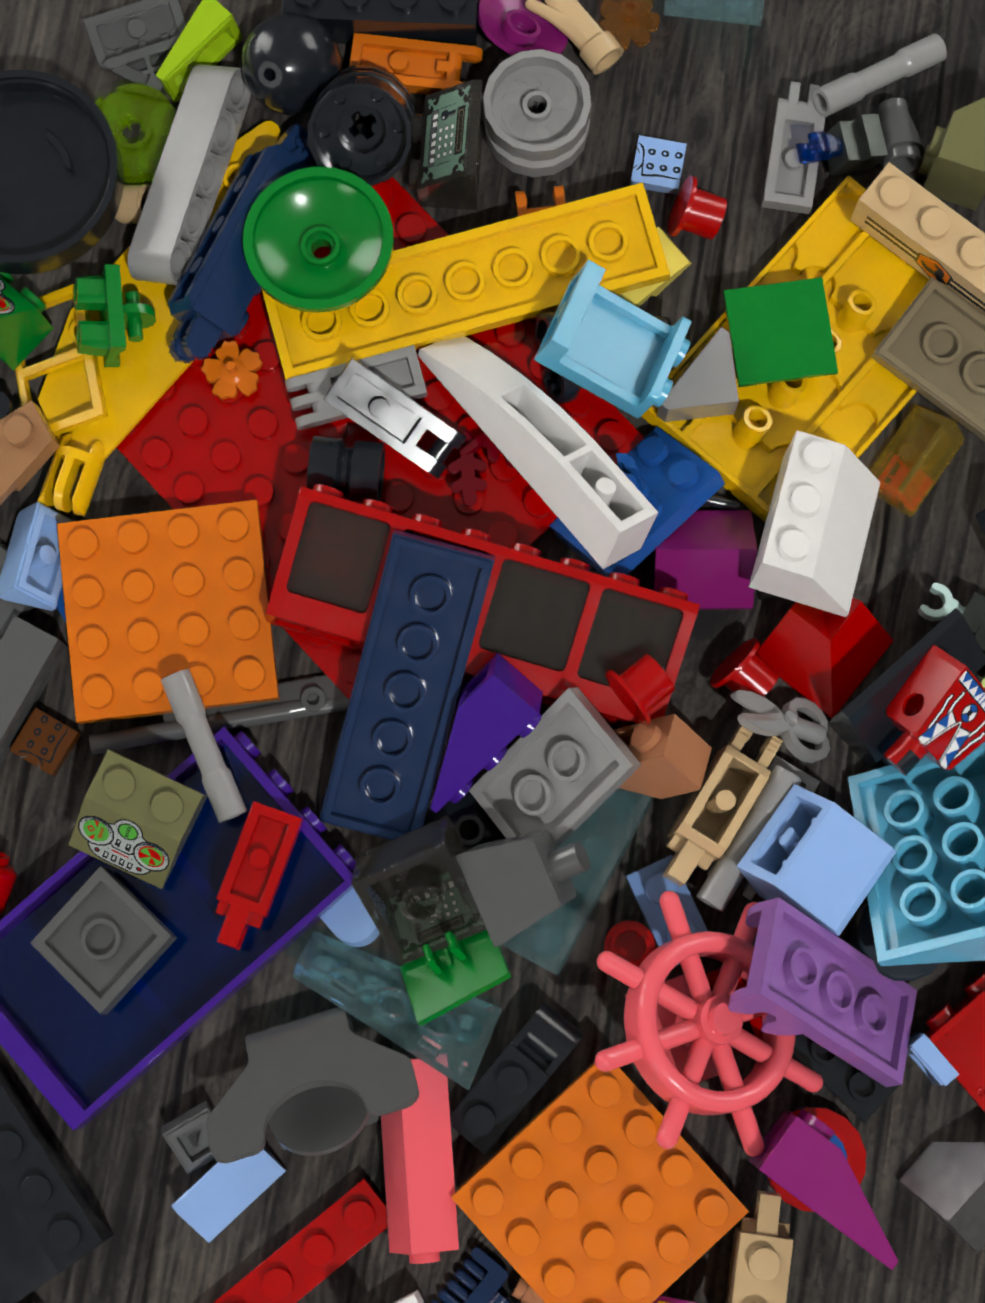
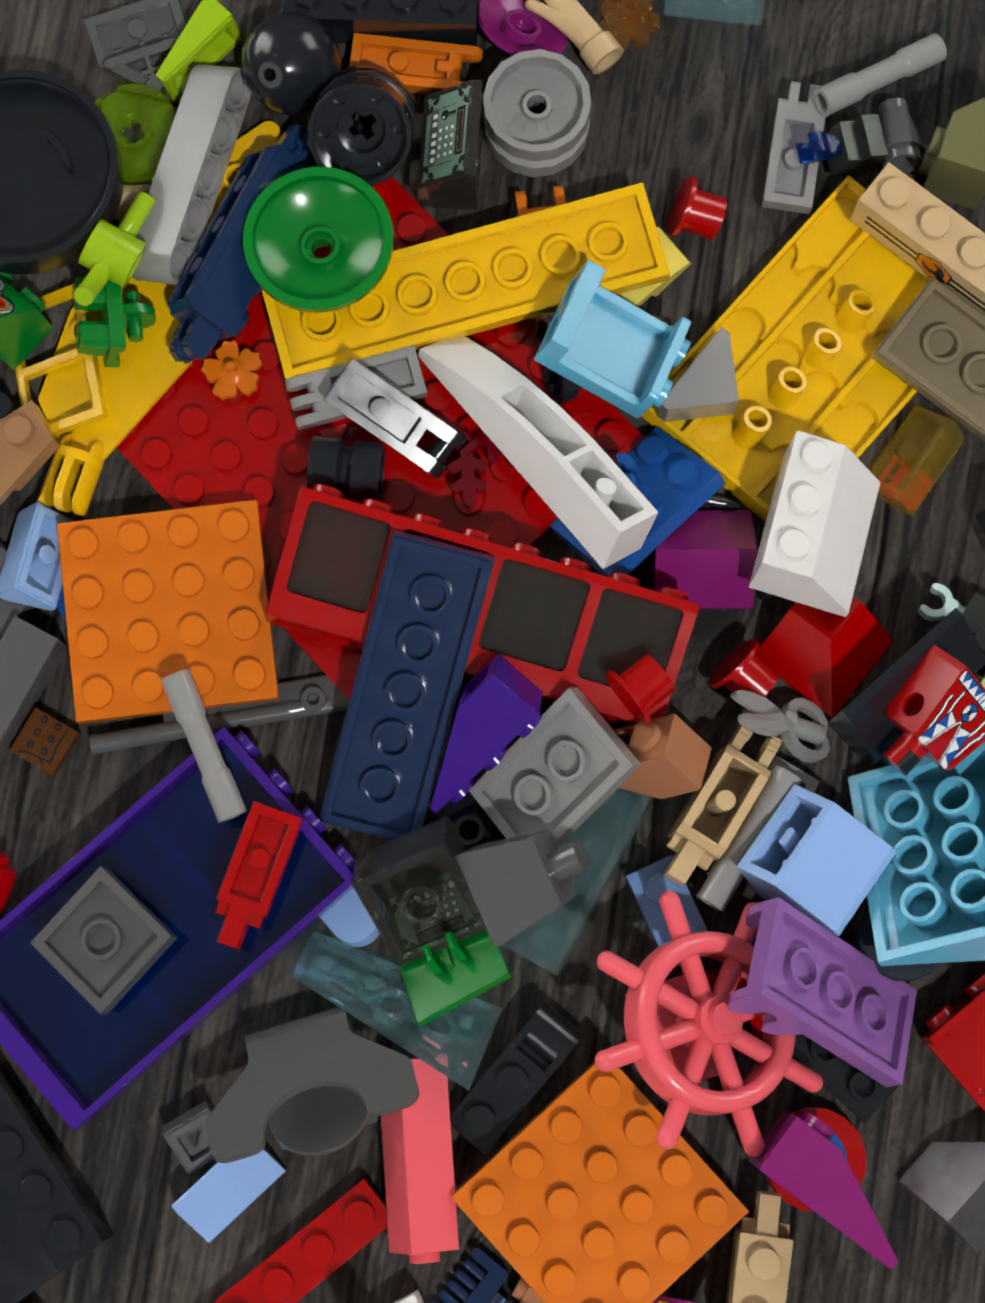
olive slope [69,750,208,889] -> none
red plate [604,921,655,967] -> none
light blue tile [630,135,687,195] -> none
green piece [723,277,838,387] -> none
light blue tile [907,1033,959,1086] -> none
none -> lime piece [74,192,156,306]

